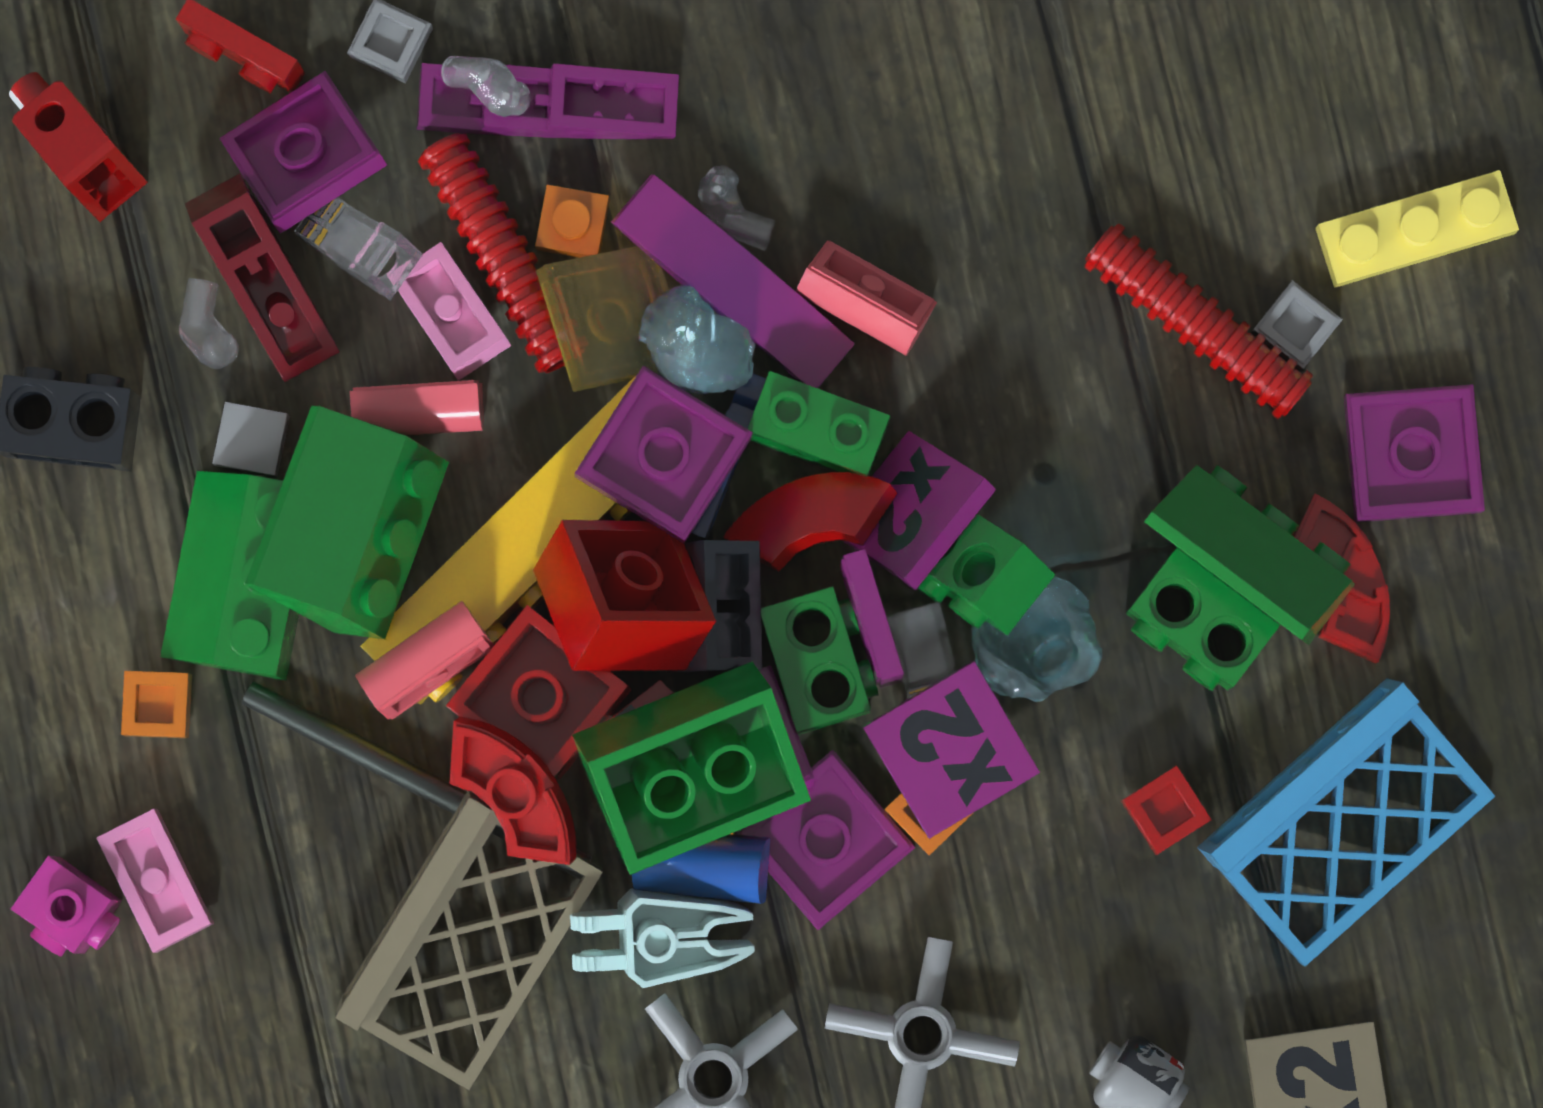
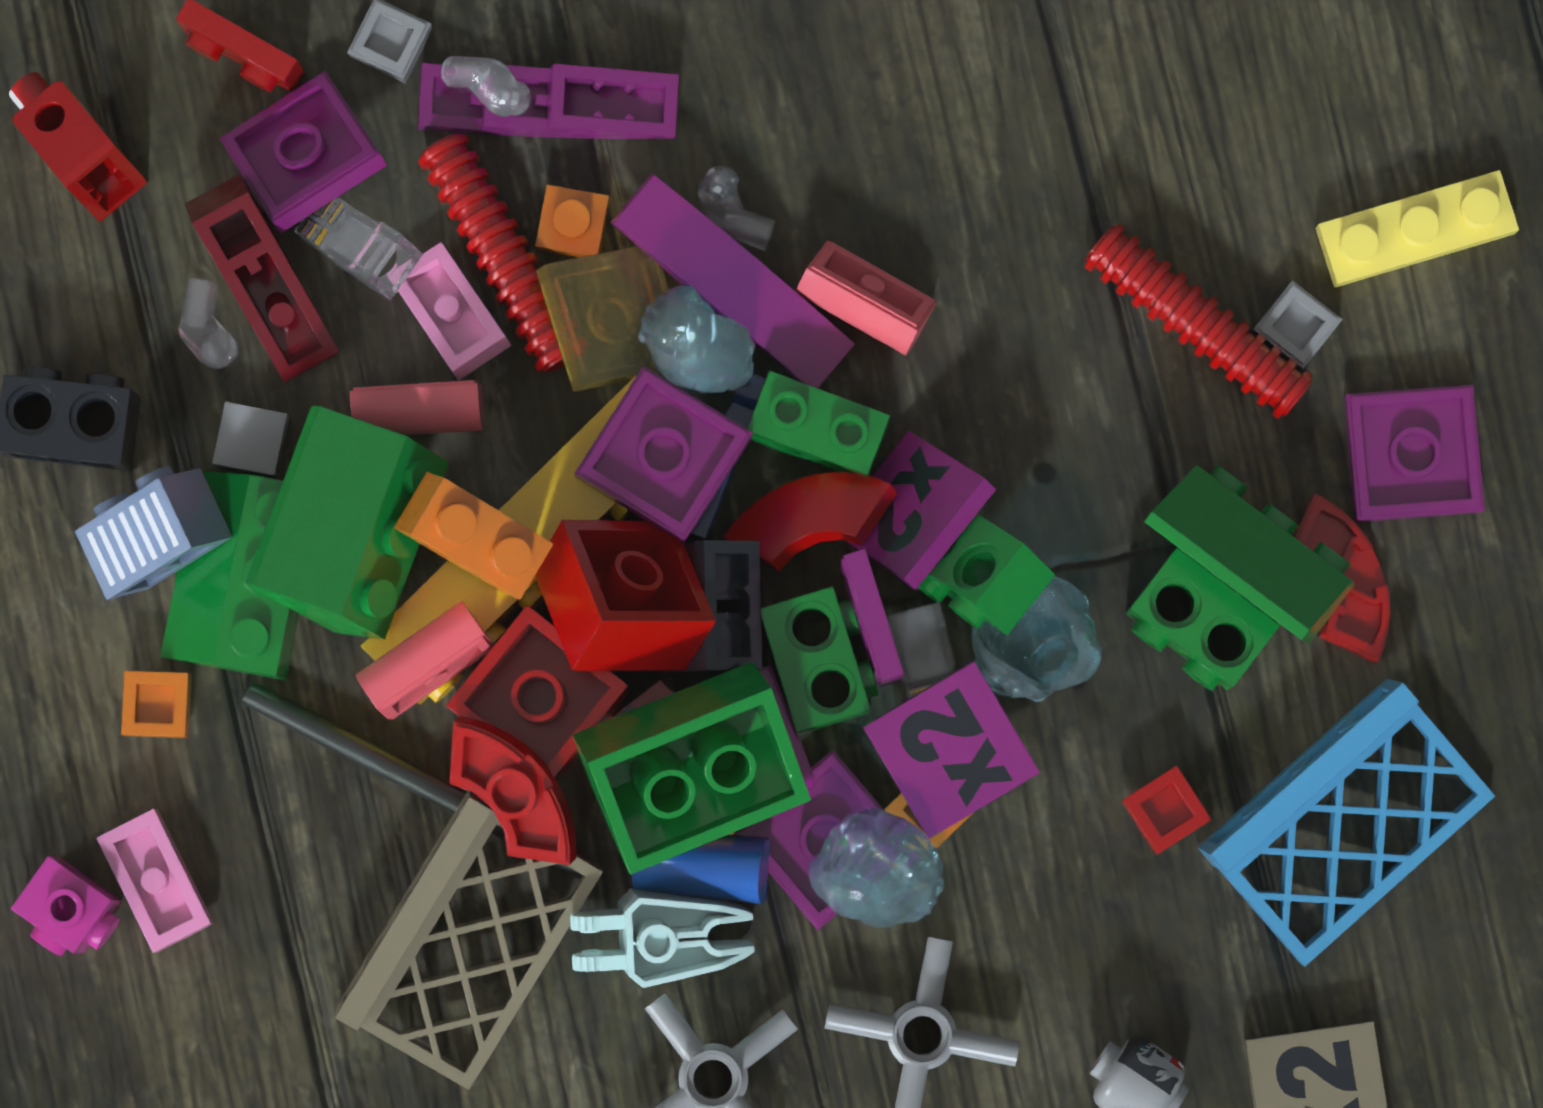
none -> sand blue brick [75,466,232,600]
none -> orange brick [394,472,553,600]
none -> clear light blue hair [809,808,944,928]

